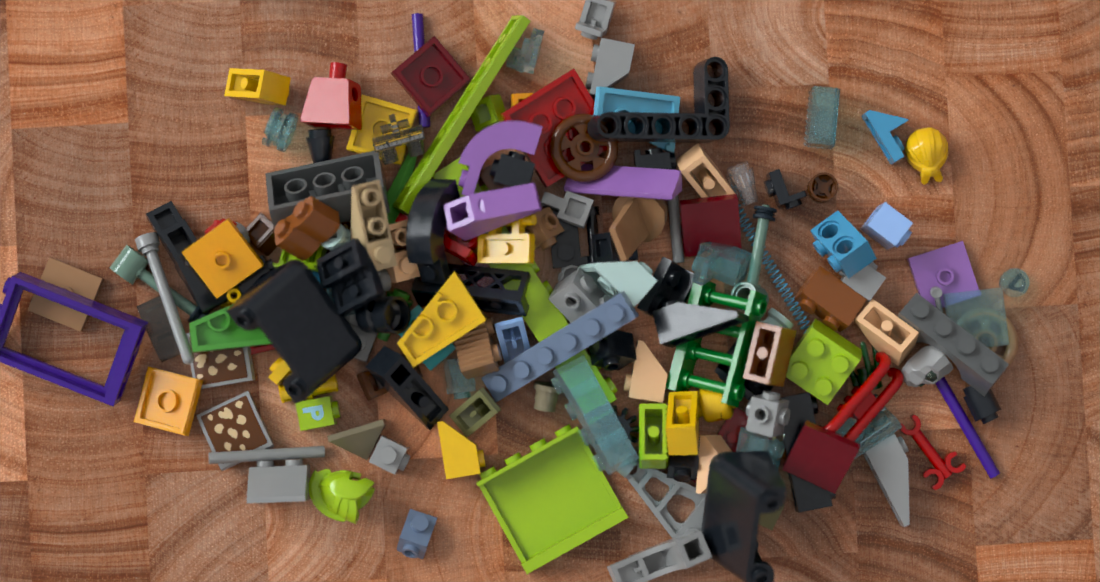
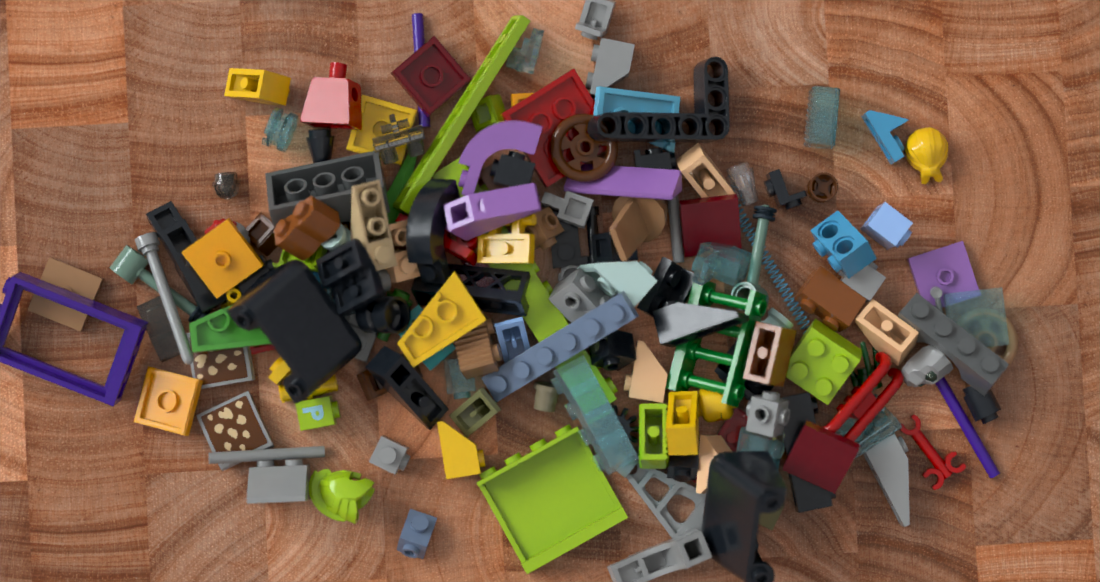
dark tan slope [327,419,386,460] -> none
clear light blue tile [999,268,1029,297] -> none
none -> clear smoke plate [212,172,241,200]

